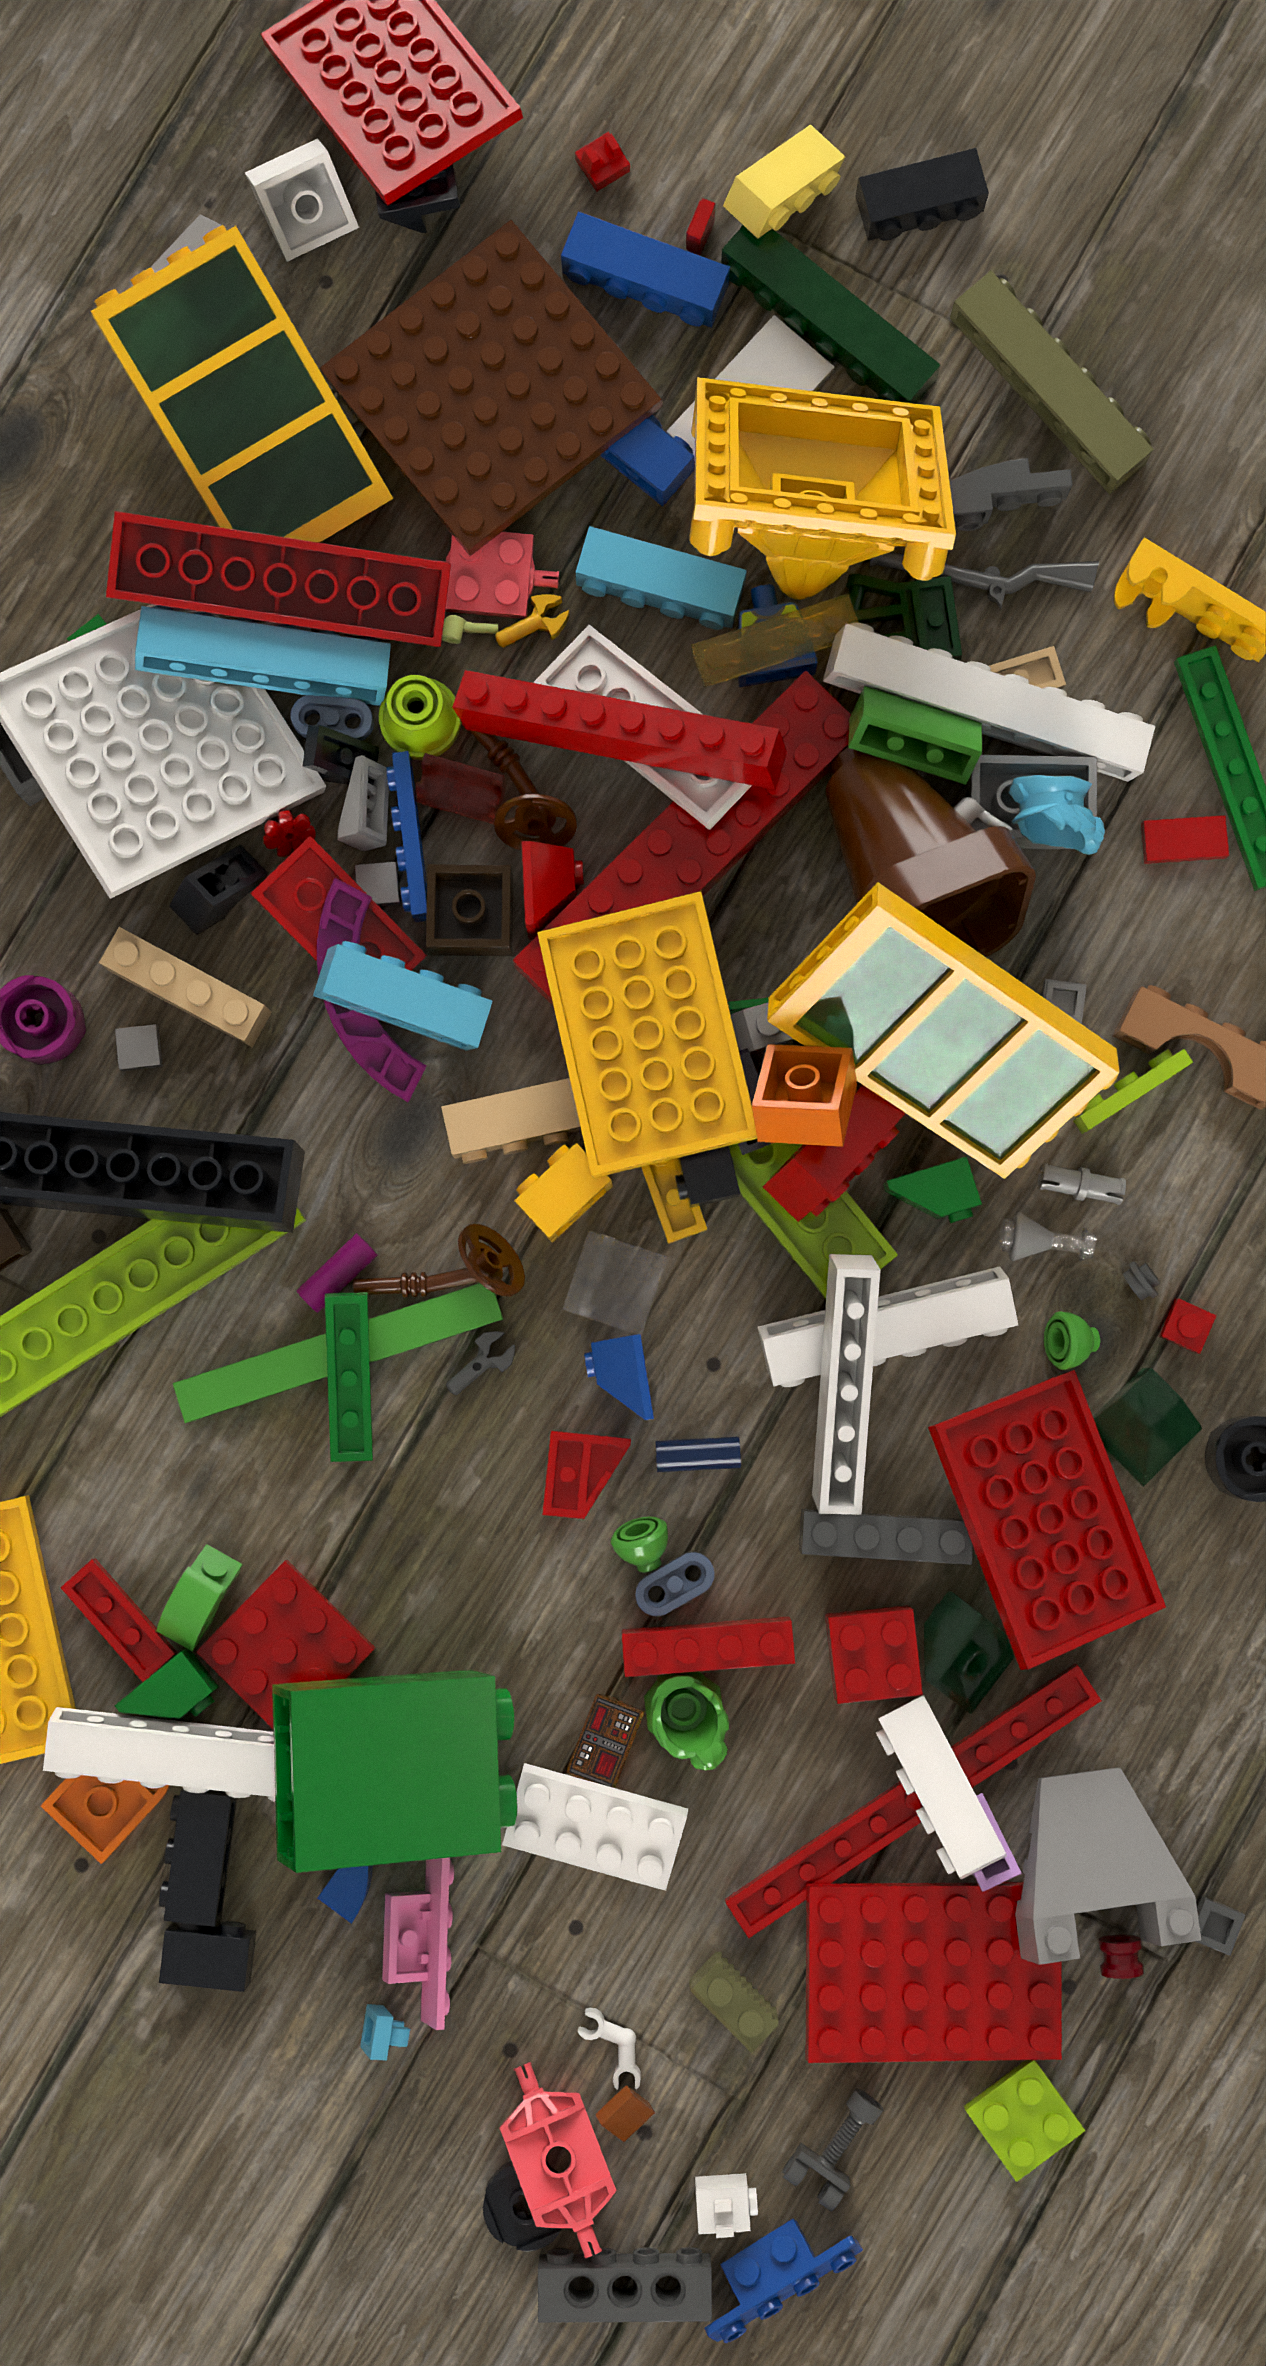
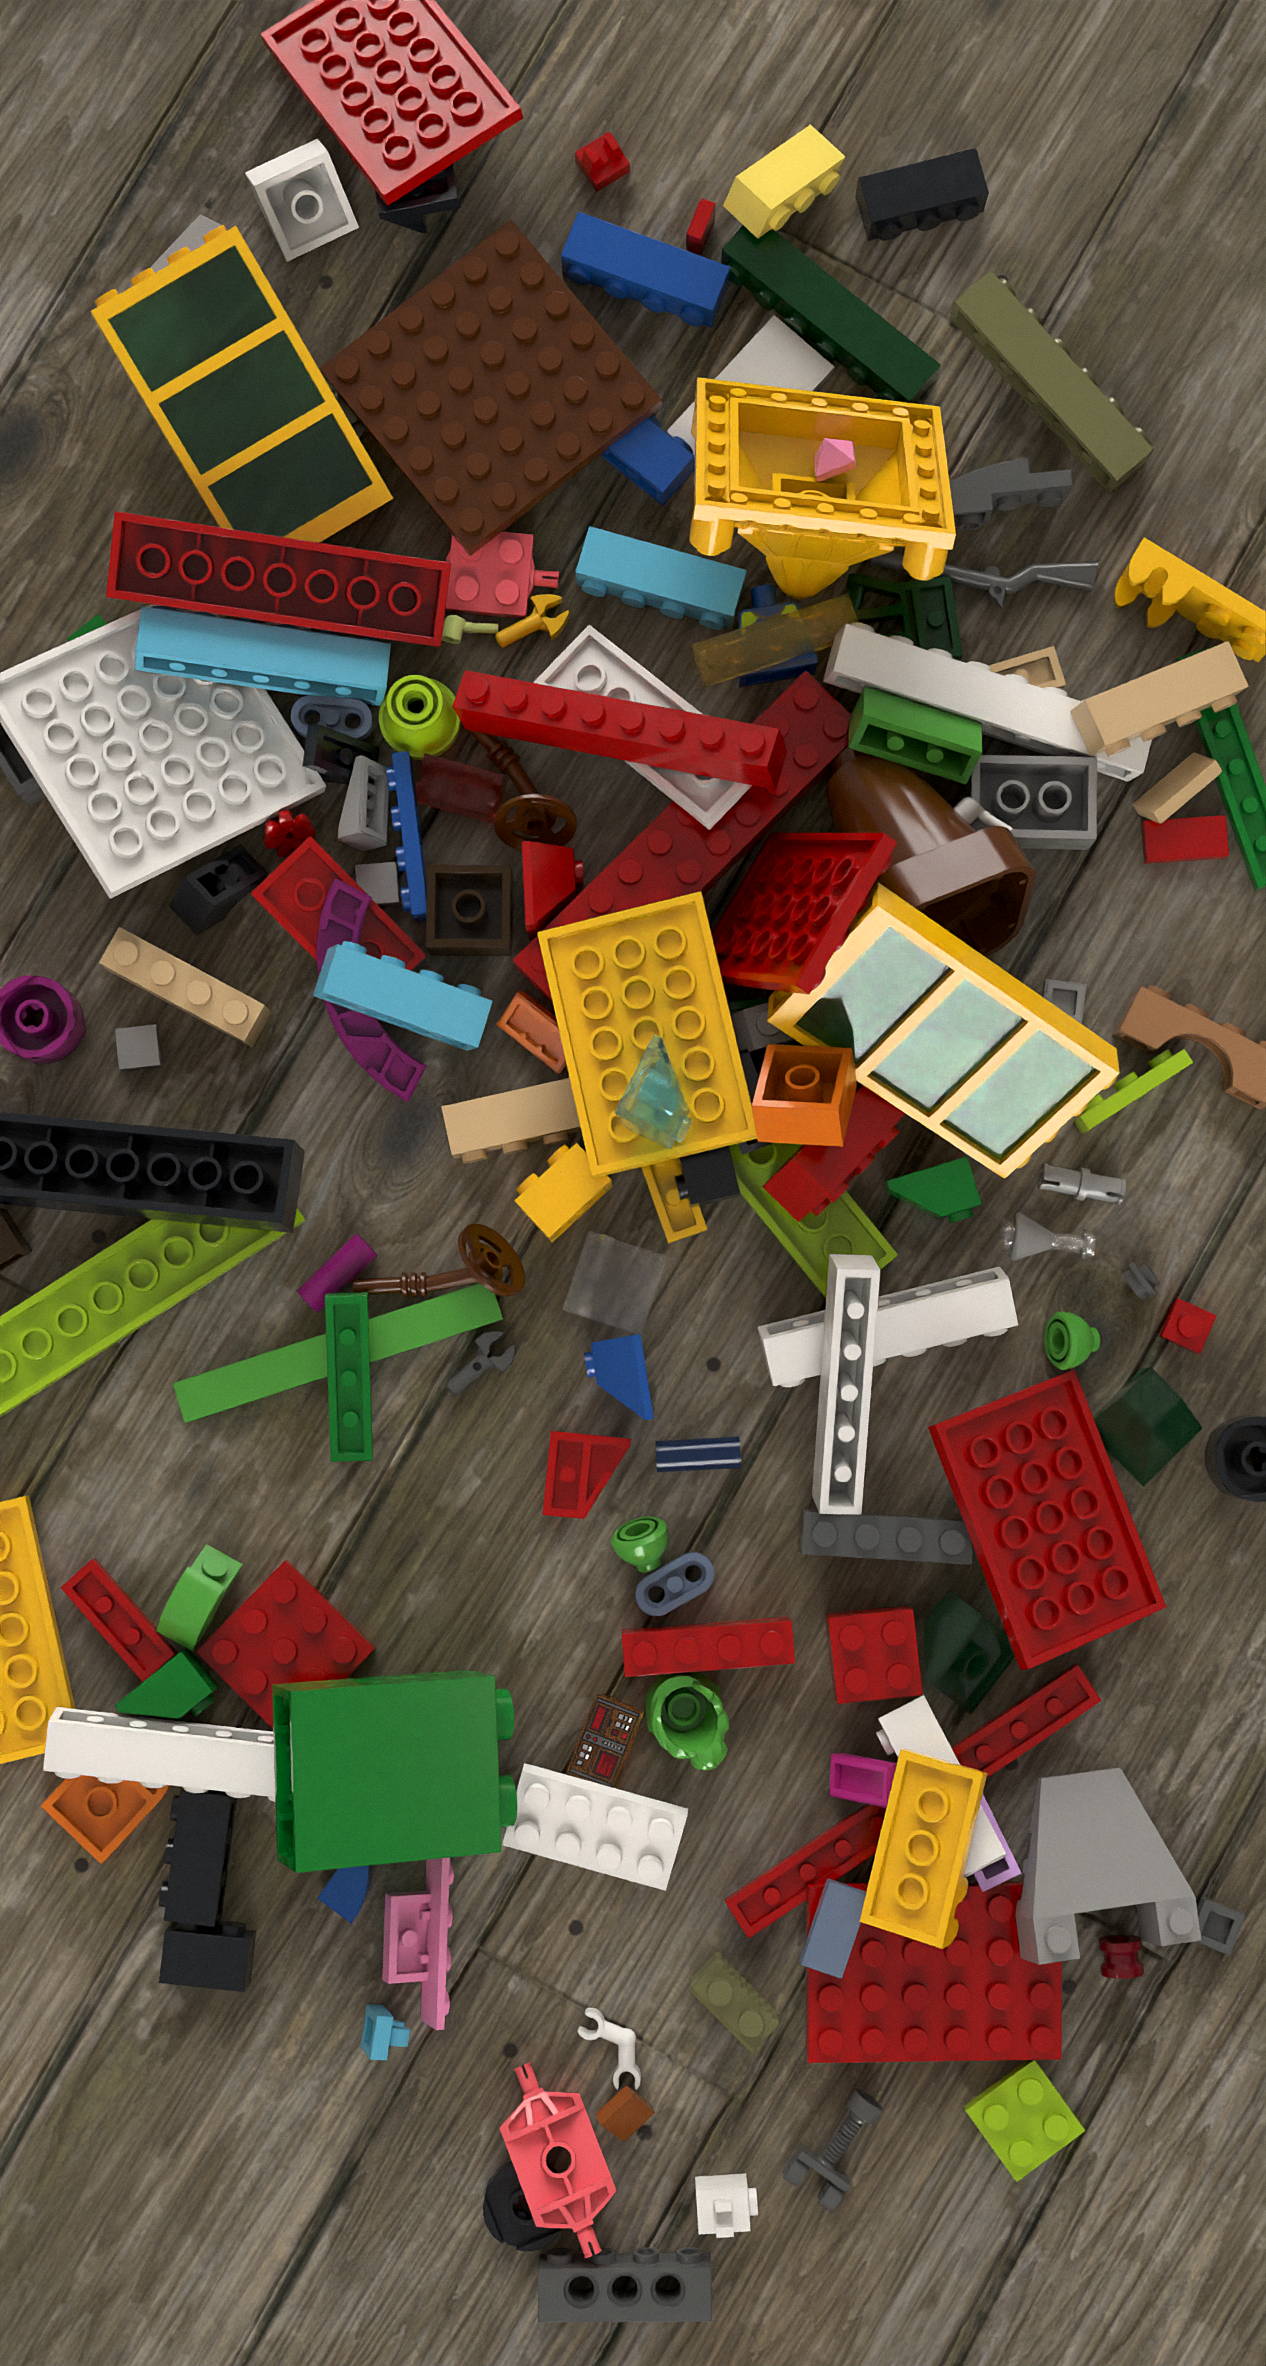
blue bracket [704,2219,863,2343] -> none
medium azure piece [1009,775,1105,855] -> none
none -> orange plate [496,990,567,1075]
none -> clear light blue slope [614,1035,692,1149]
none -> red plate [712,833,898,995]
none -> sand blue tile [799,1878,866,1979]
none -> bright pink slope [814,438,856,482]
none -> dark pink tile [829,1753,897,1808]
none -> yellow hinge [859,1749,987,1949]
none -> tan brick [1070,641,1249,757]
none -> tan tile [1132,752,1222,824]

